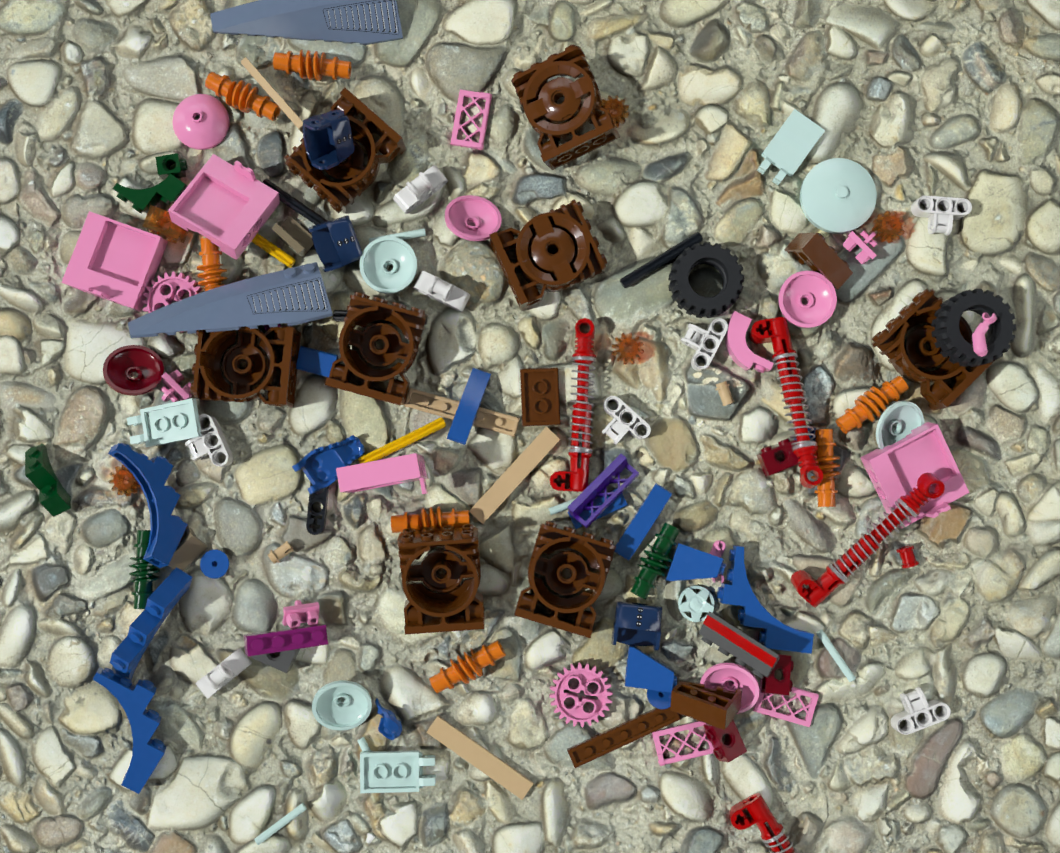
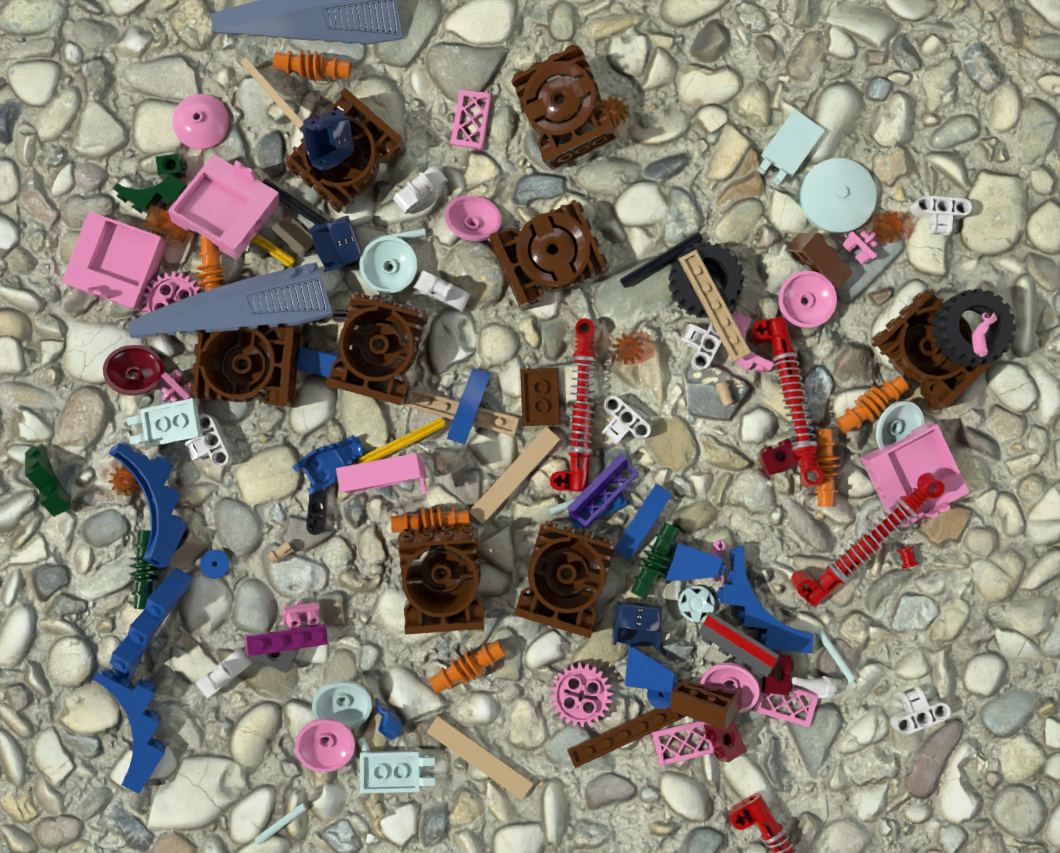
orange piece [205,72,281,121] -> none
none -> bright pink dish [295,718,355,772]
none -> tan tile [678,250,751,362]
none -> white piece [792,676,837,699]

